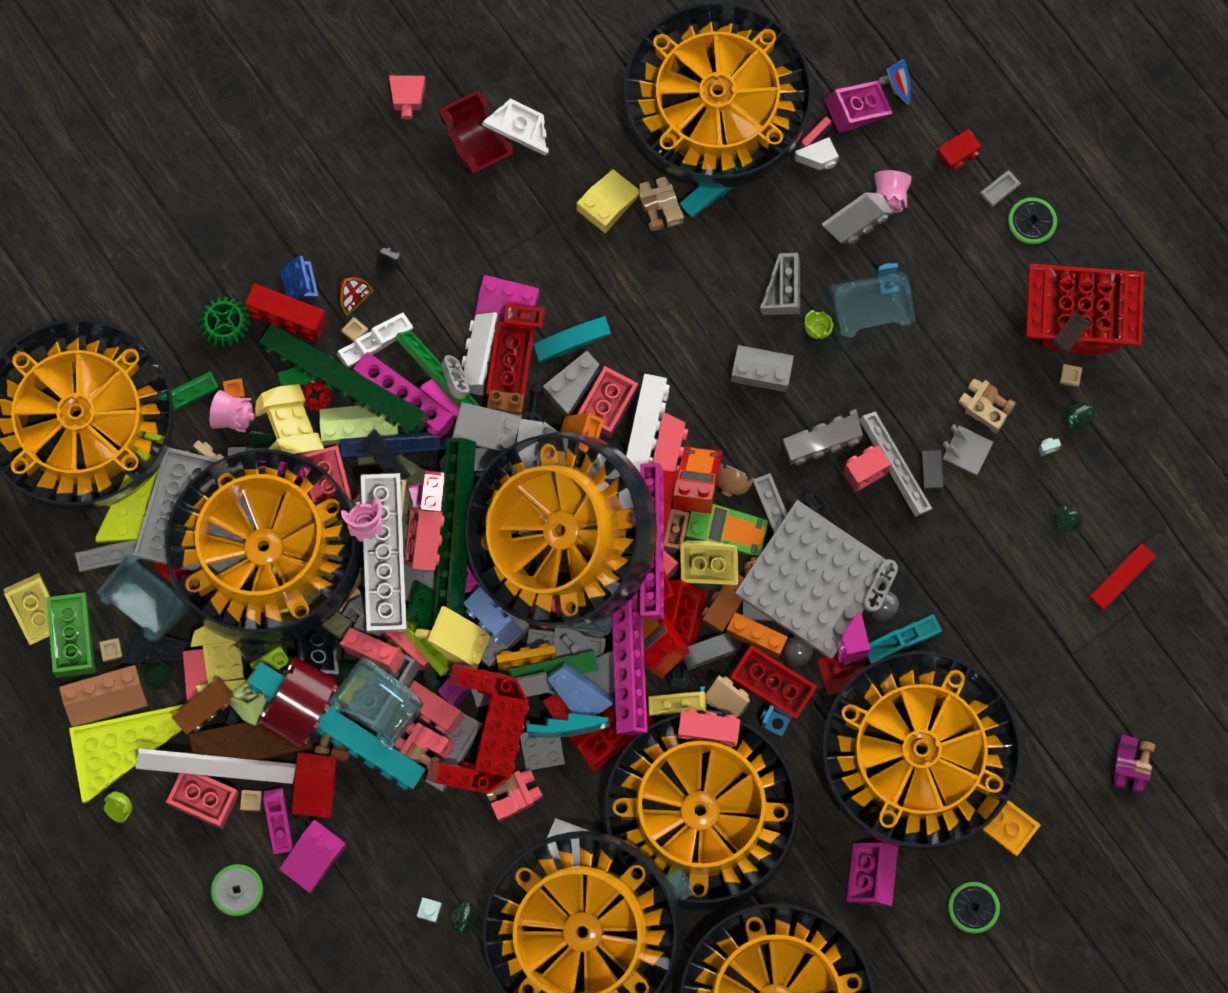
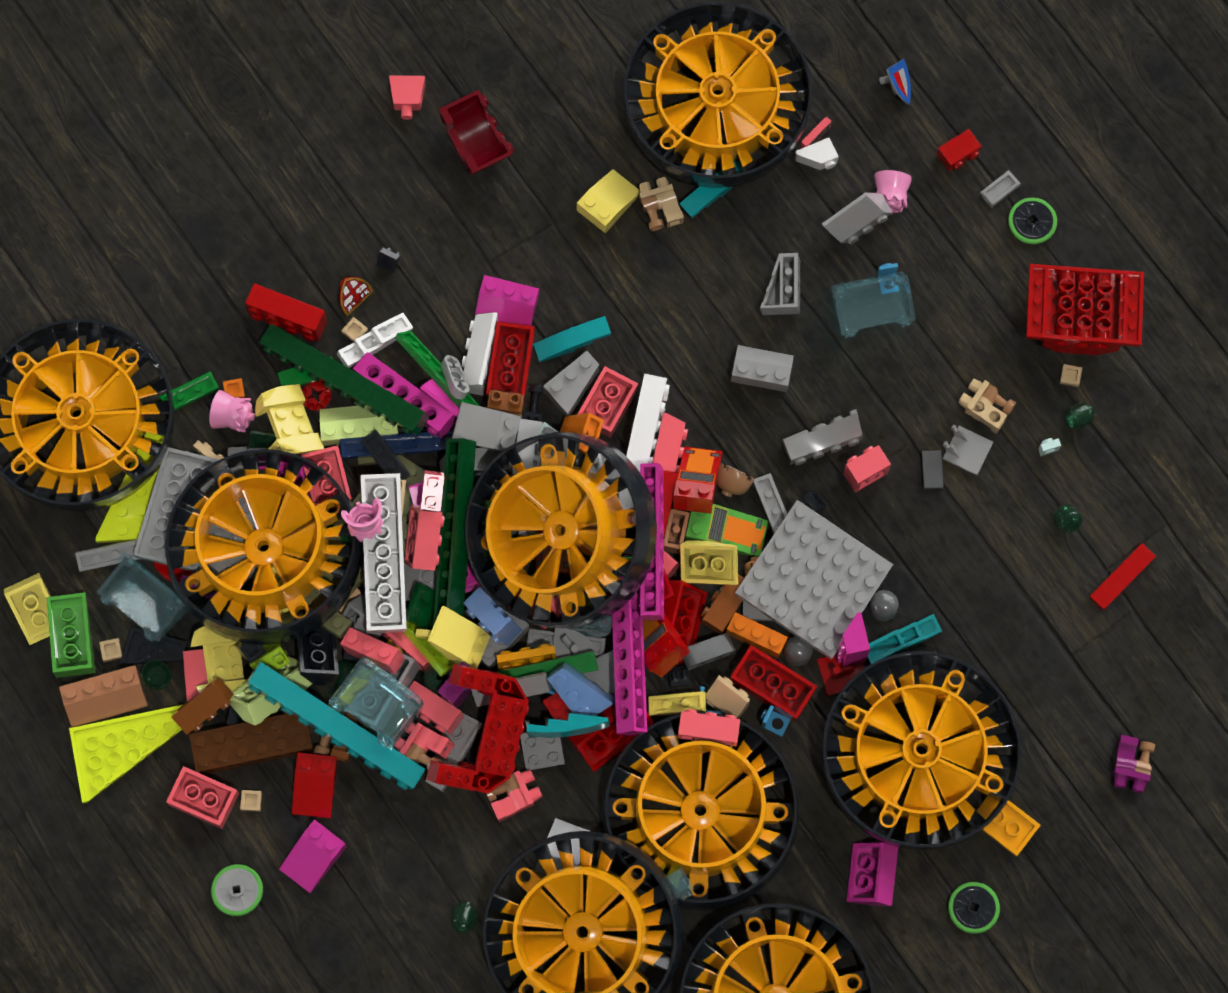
lime hair [104,791,133,823] -> none
white tile [136,749,296,784] -> none
green gear [199,296,250,348] -> none
dark red cylinder [256,656,338,748] -> none
dark pink slope [263,788,293,854] -> none
blue bracket [280,256,318,300] -> none
light aqua plate [417,897,442,923] -> none
white wing [482,99,549,156] -> none
red brick [504,303,546,327] -> none
lime hair [804,310,833,339] -> none
dark pink slope [824,81,893,133] -> none
light grey plate [859,412,932,517] -> none
light grey beam [863,559,898,612] -> none
clear smoke tile [1052,312,1090,353] -> none

